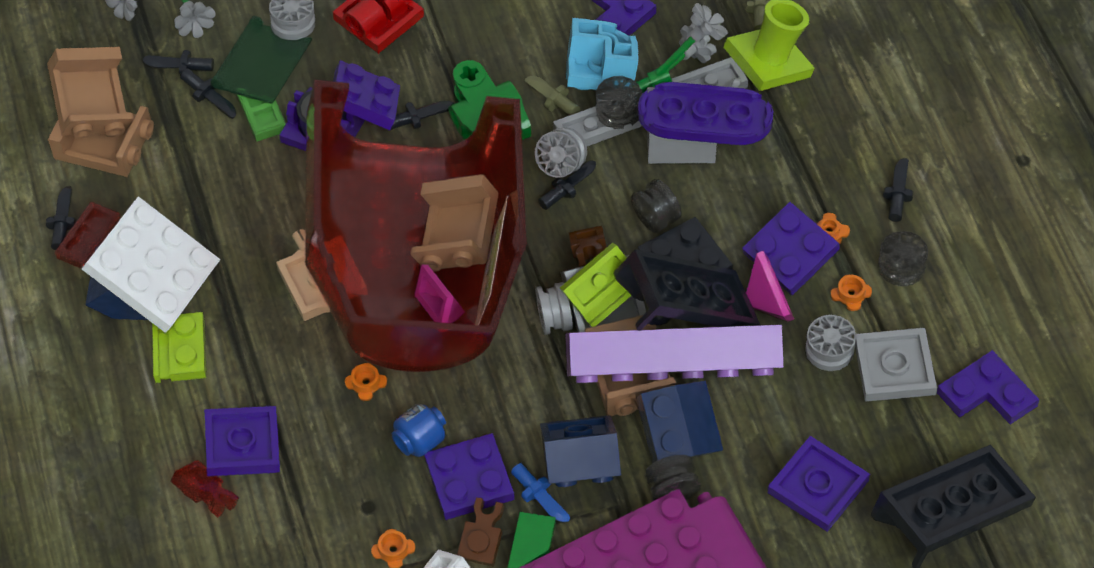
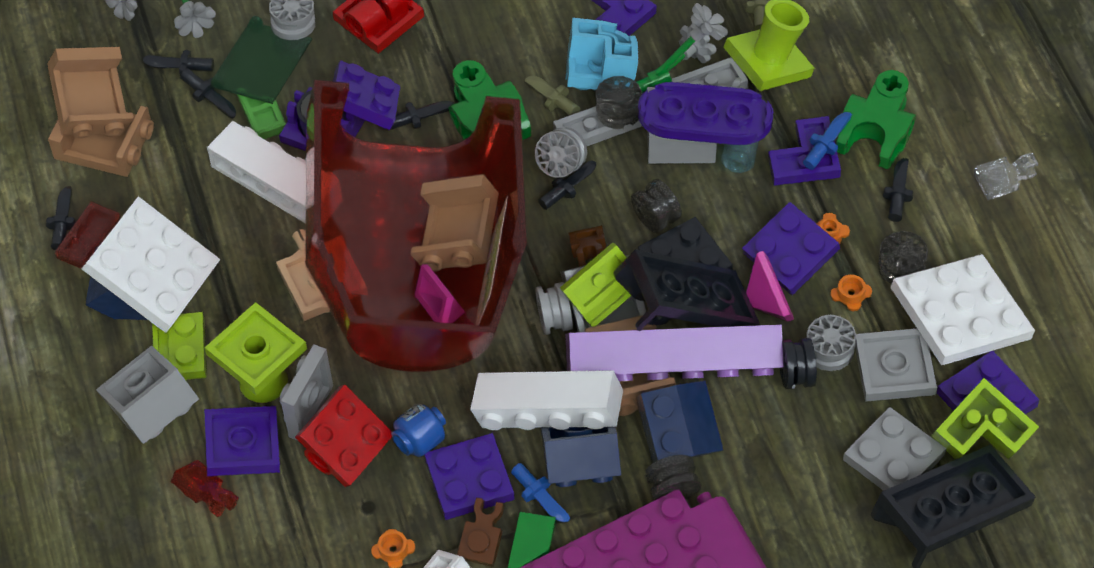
orange plate [345,363,387,401] -> none
dark purple plate [768,436,870,532] -> none
none -> light grey slope [96,346,199,444]
none -> lime plant [204,302,307,403]
none -> white brick [207,121,340,229]
none -> light grey plate [280,344,333,441]
none -> red plate [295,384,392,487]
none -> white brick [470,371,623,430]
none -> clear light blue brick [721,141,759,173]
none -> dark purple plate [768,116,841,186]
none -> black wheel [780,338,817,389]
none -> blue piece [803,112,852,170]
none -> green piece [836,70,916,169]
none -> light grey plate [843,407,946,491]
none -> white plate [891,254,1035,365]
none -> lime brick [930,378,1039,459]
none -> clear plate [974,153,1038,200]

